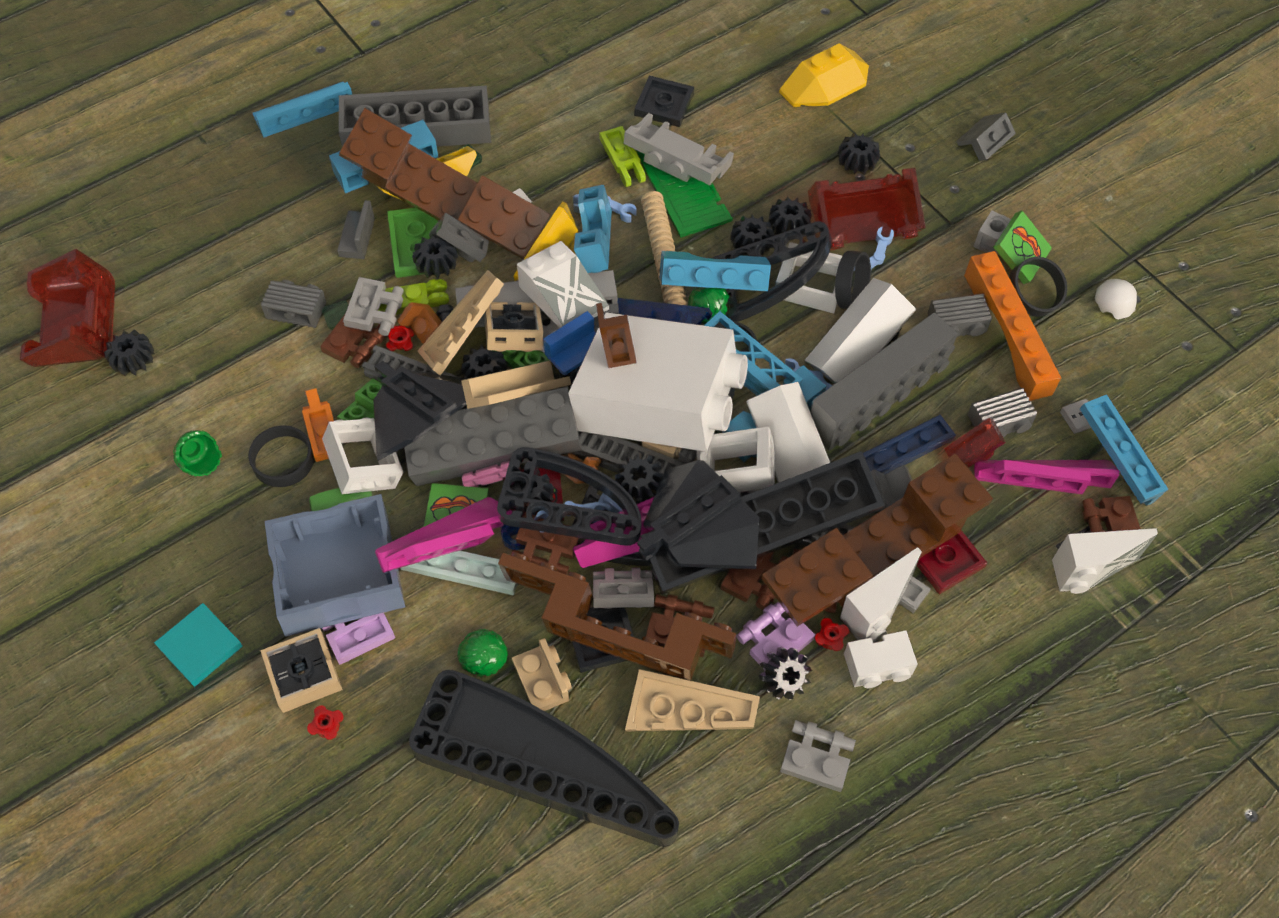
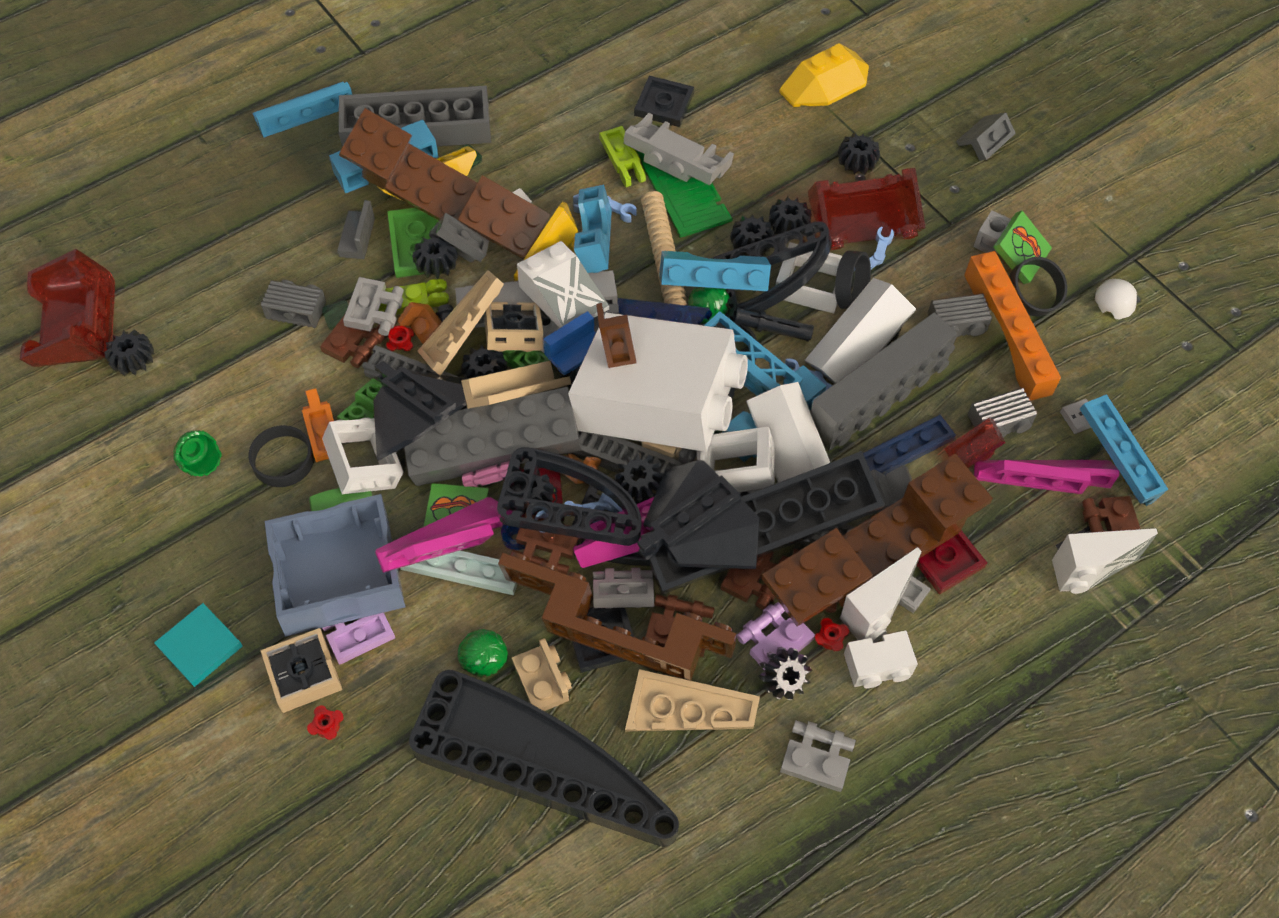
none -> black pin [732,307,814,342]

